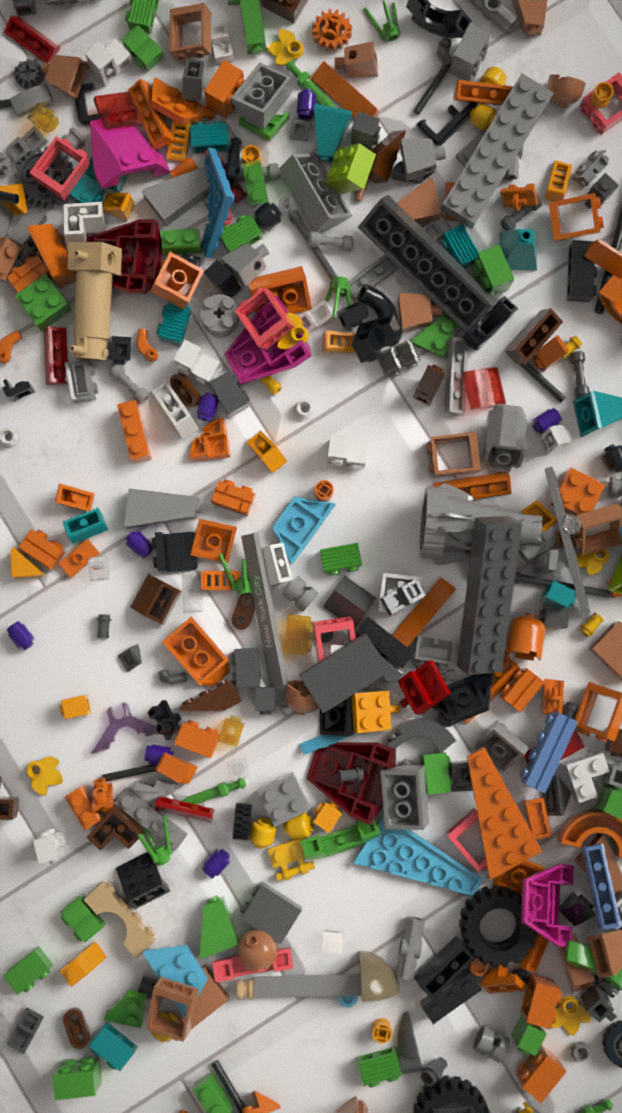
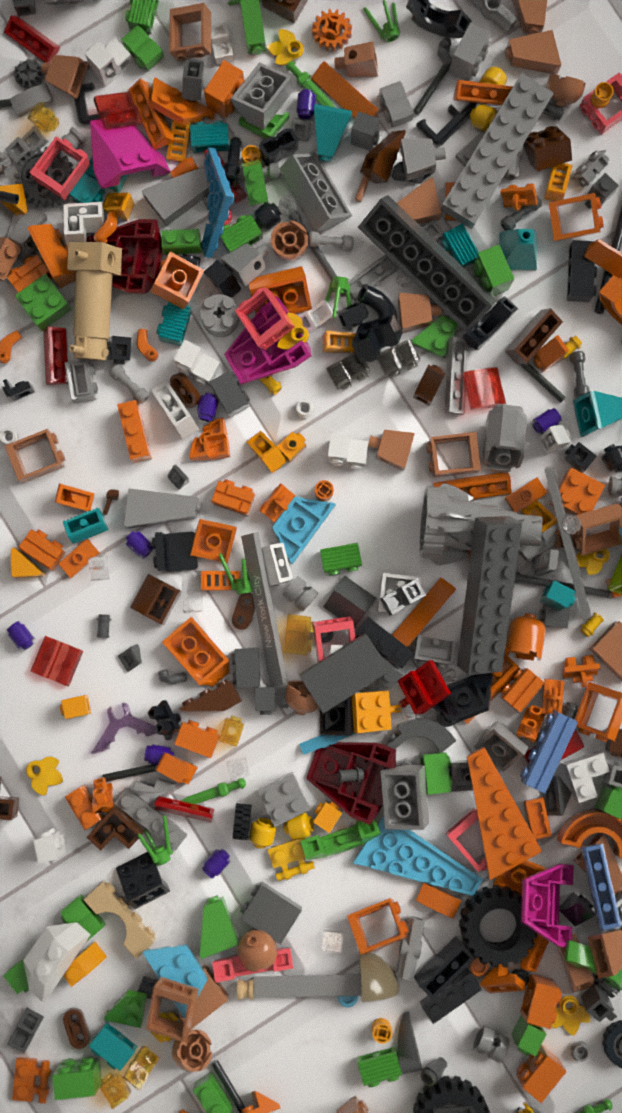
lime brick [325,143,376,194] -> none
none -> nougat window [5,429,65,484]
none -> orange plate [12,1057,51,1103]
none -> white wedge [23,922,91,1002]
none -> clear red slope [31,636,83,686]
none -> orange arm [94,211,117,243]
none -> clear yellow brick [100,1071,131,1109]
none -> reddish brown hand [103,489,119,515]
none -> clear yellow hips [123,1046,159,1090]
none -> slope [167,465,189,490]
none -> nougat cylinder [172,1030,212,1072]
none -> black brick [259,128,299,166]
none -> orange hips [259,483,296,523]
none -> nougat cylinder [271,221,308,261]
none -> light orange brick [277,431,306,463]
none -> clear smoke brick [326,352,371,391]
none -> orange window [347,898,409,955]
none -> nougat torso [368,430,415,471]
none -> light grey brick [377,81,414,128]
none -> orange slope [416,882,462,919]
none -> nougat slope [505,30,562,74]
none -> orange plate [505,477,548,513]
none -> orange hips [516,705,545,743]
none -> reddish brown slope [523,126,572,172]
none -> dark grey pin [543,102,565,121]
none -> orange hips [562,655,601,688]
none -> black brick [564,442,597,473]

